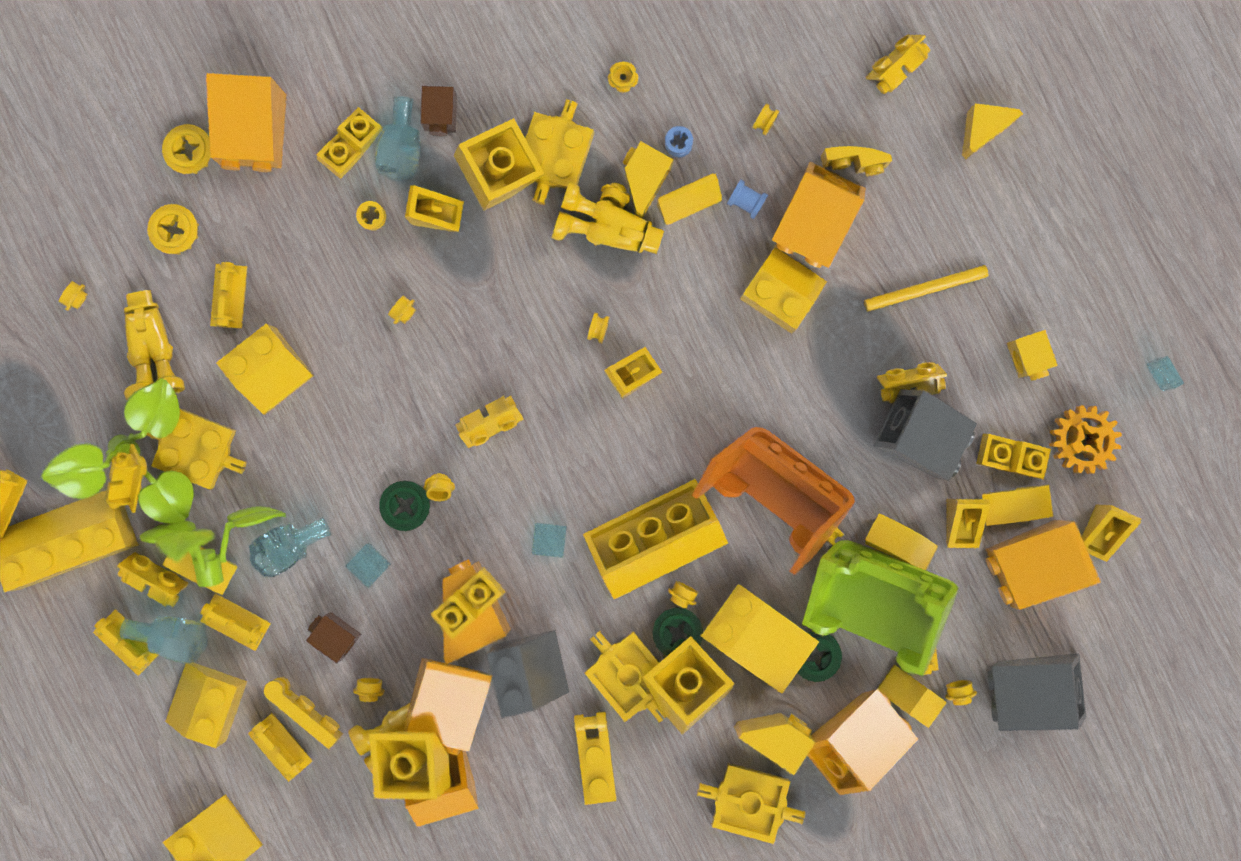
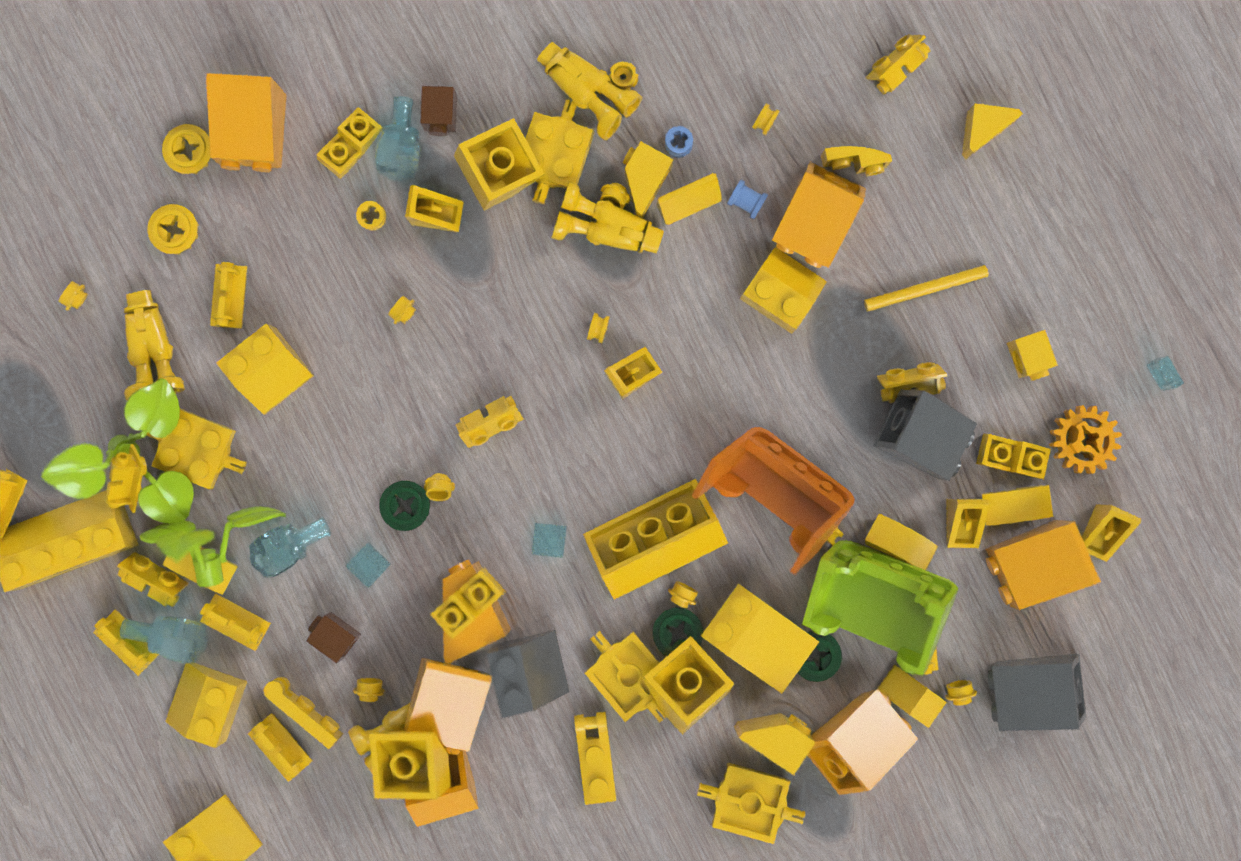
none -> yellow piece [537,42,642,141]

